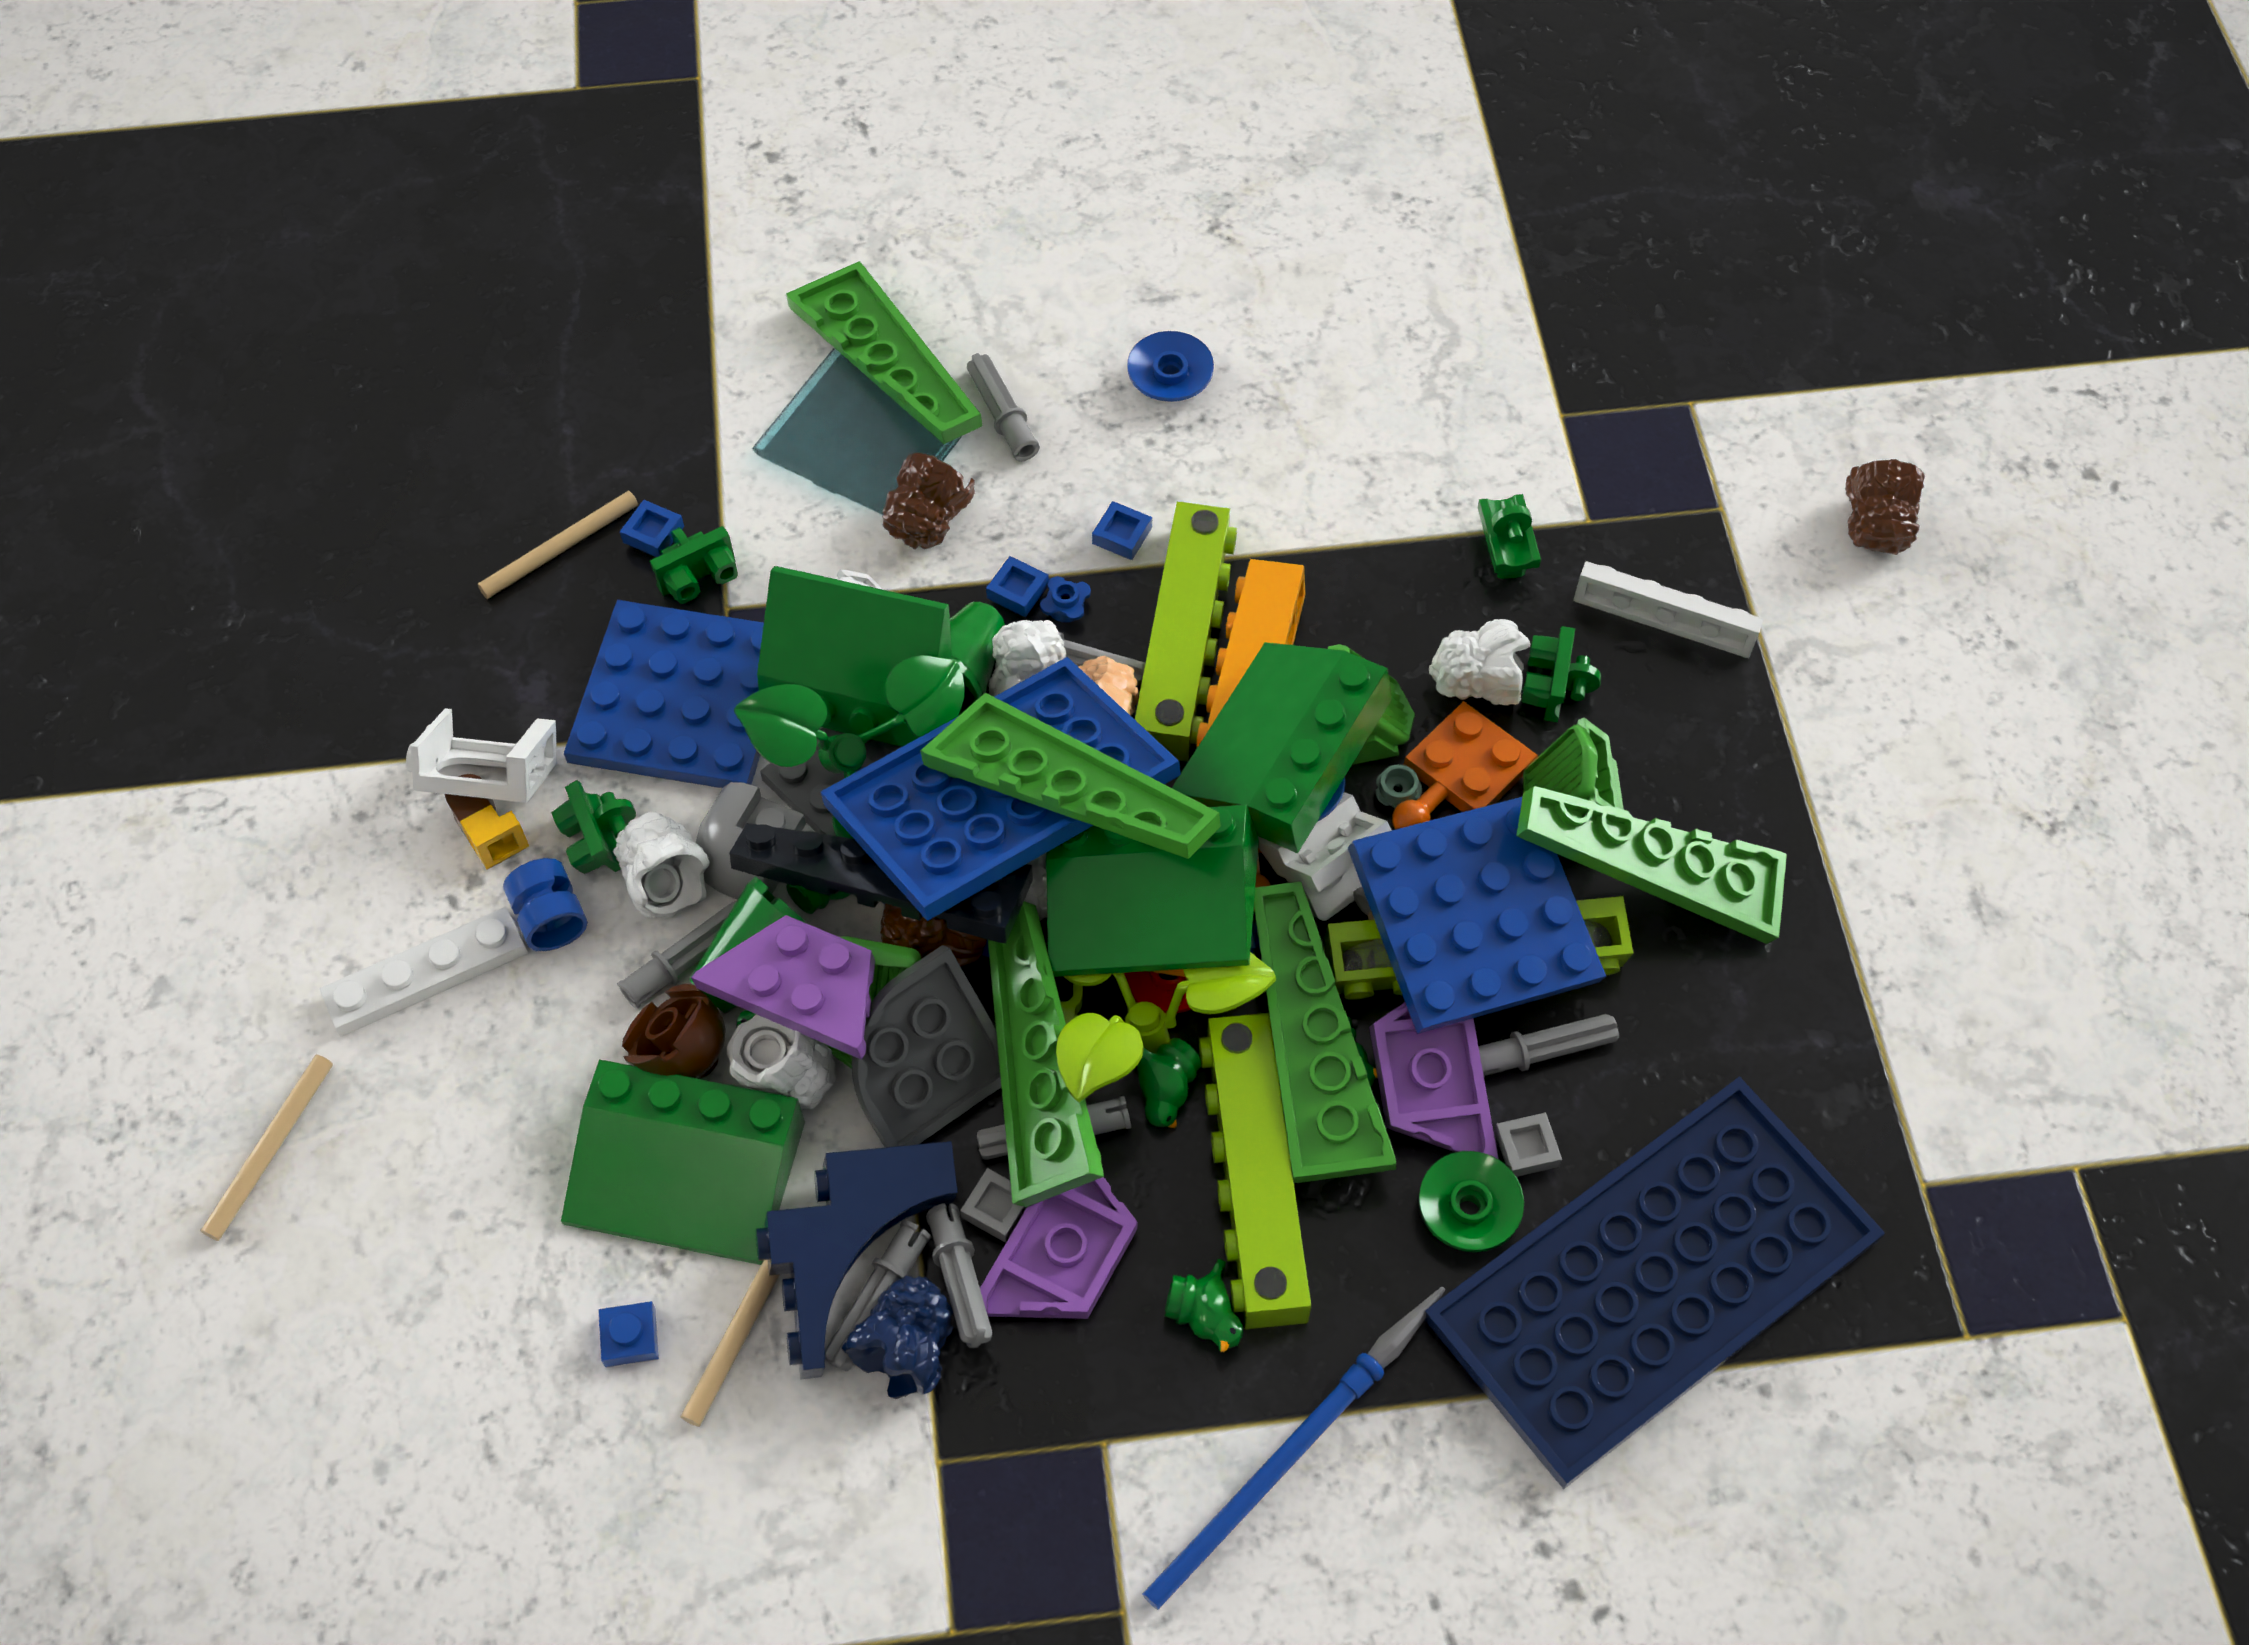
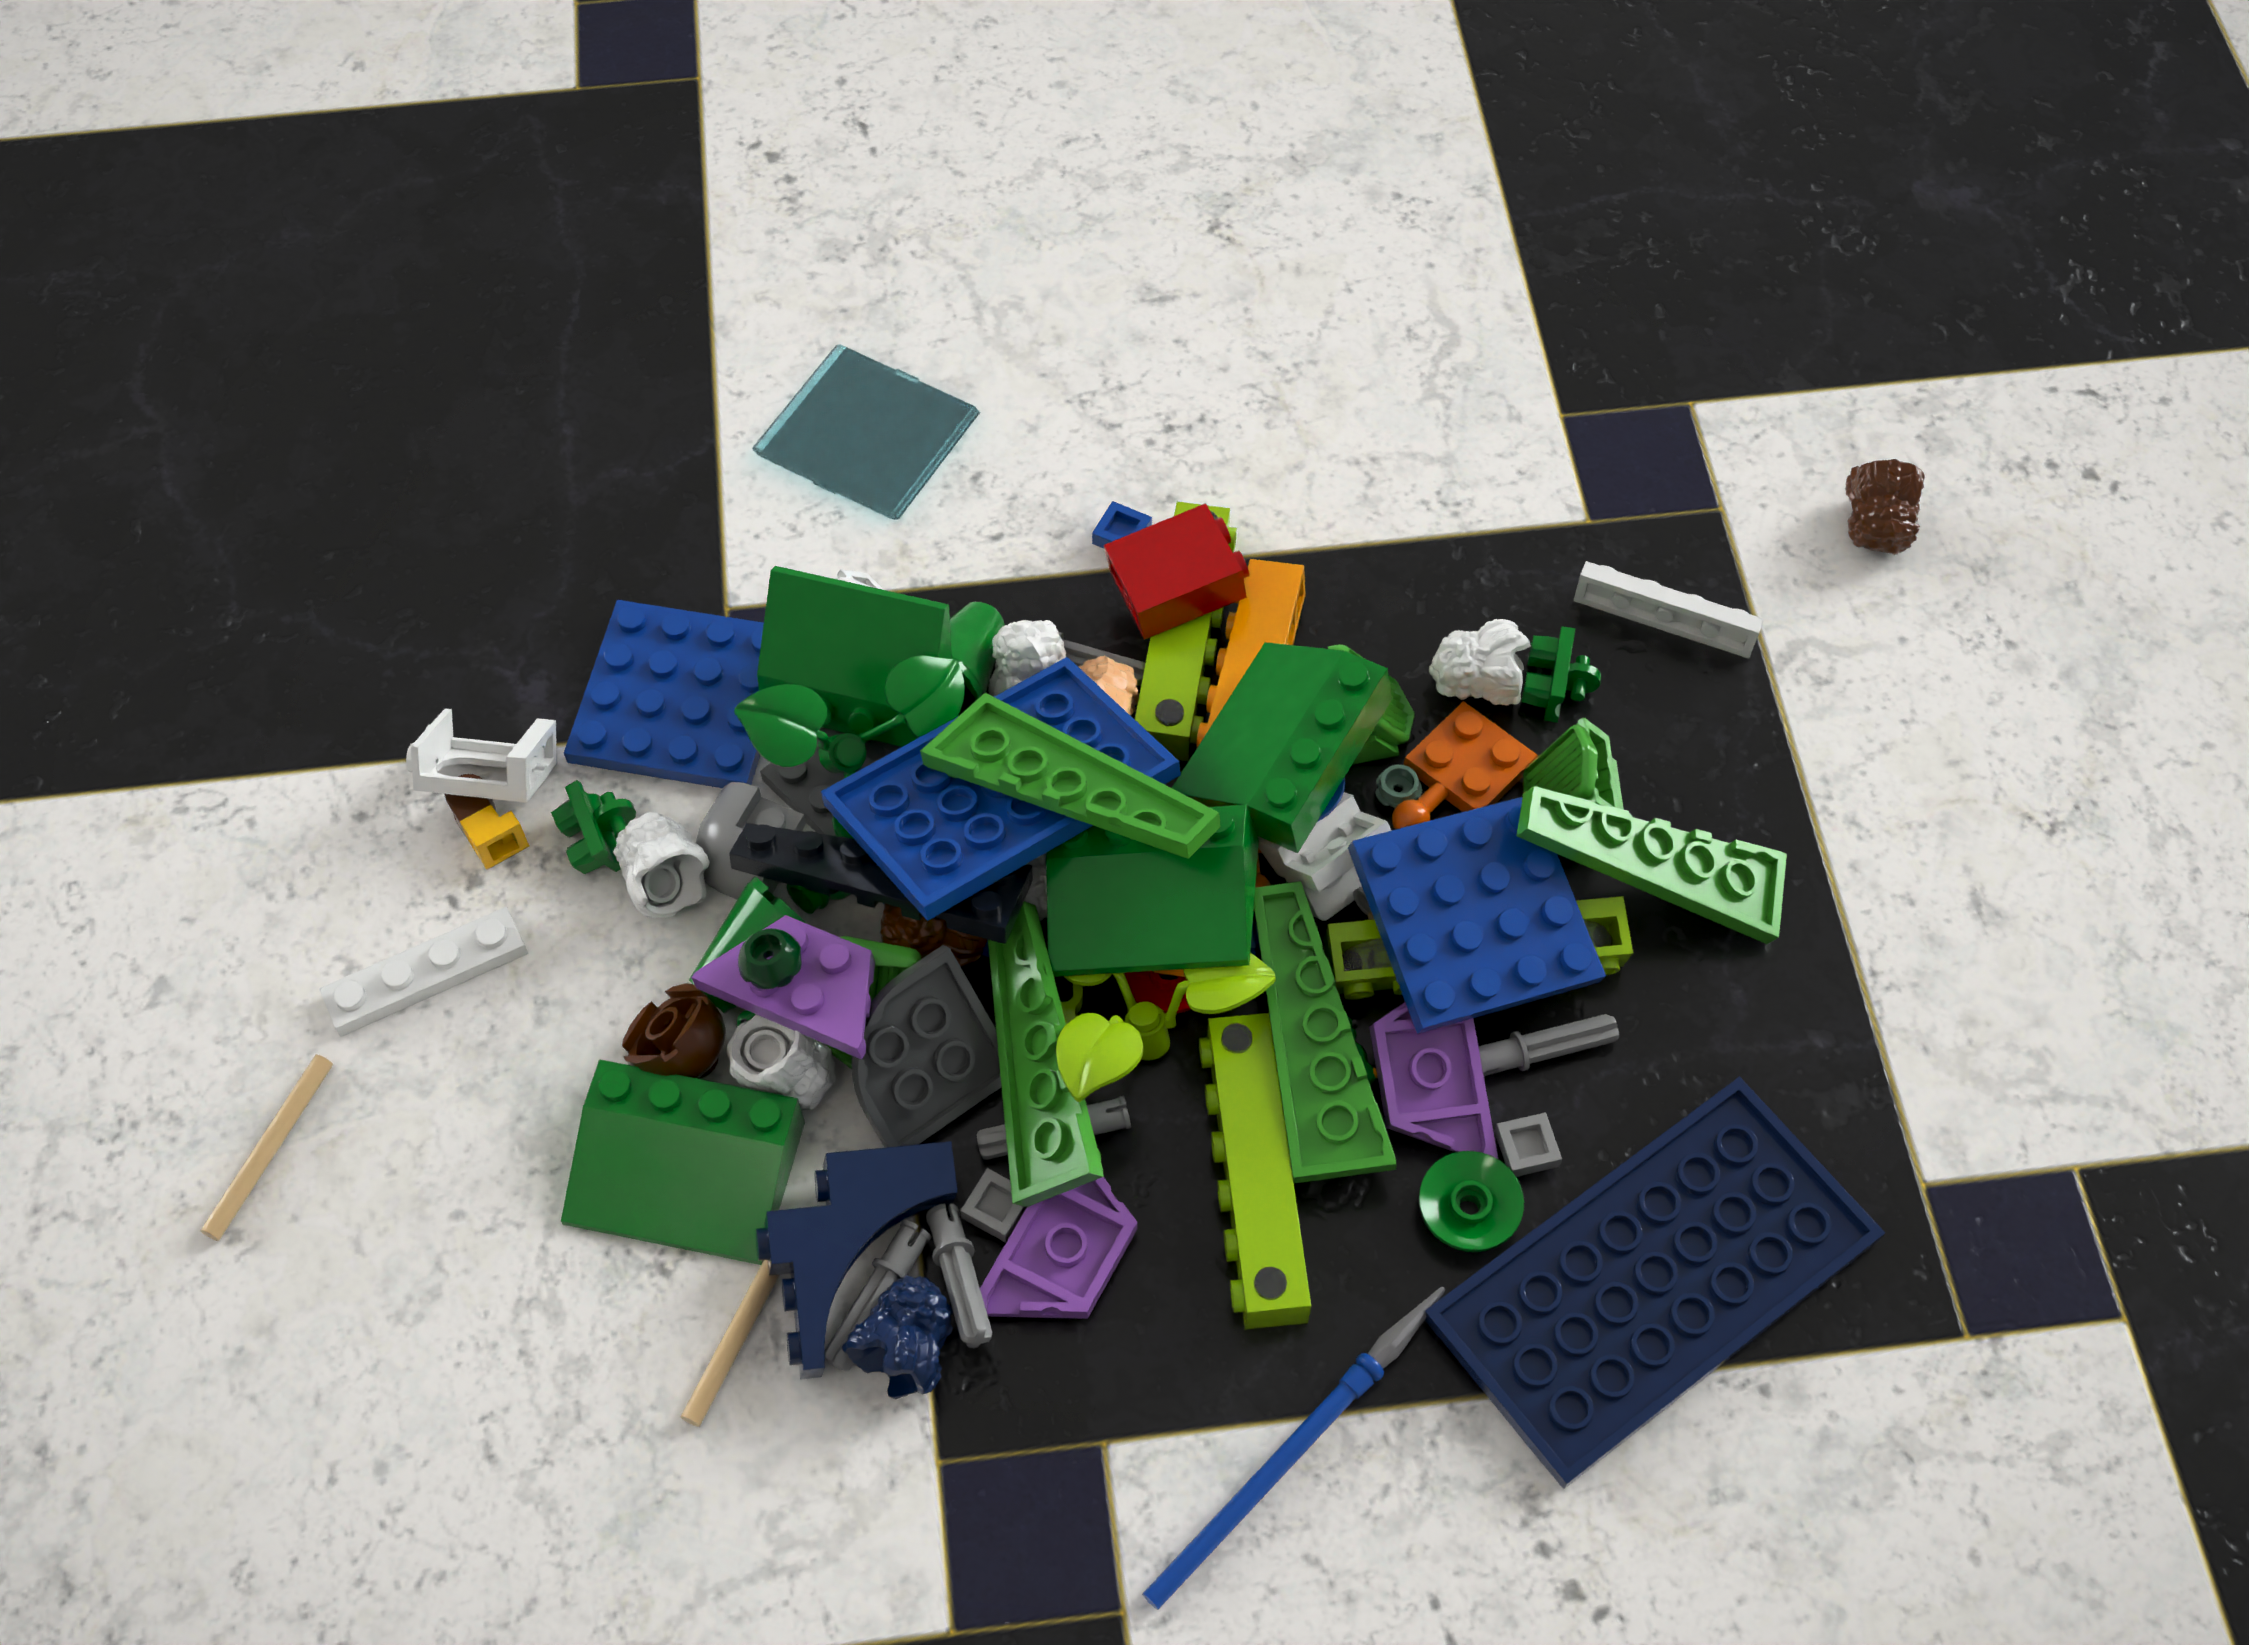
tan bar [477,490,638,599] -> none
blue wheel [503,858,588,951] -> none
blue plate [598,1301,659,1367] -> none
light grey axle [617,901,736,1009] -> none
blue plate [620,500,684,557] -> none
green hips [650,526,738,604] -> none
bright green wing [786,261,982,444] -> none
reddish brown hair [882,453,975,550] -> none
light grey axle [967,353,1040,461] -> none
blue plate [986,556,1049,617] -> none
blue plate [1040,576,1091,622] -> none
blue dish [1127,331,1214,402] -> none
green animal [1137,1038,1202,1128] -> none
green animal [1164,1259,1243,1352] -> none
green hips [1477,494,1541,579] -> none
none -> dark green plate [738,928,802,989]
none -> red brick [1104,503,1250,640]

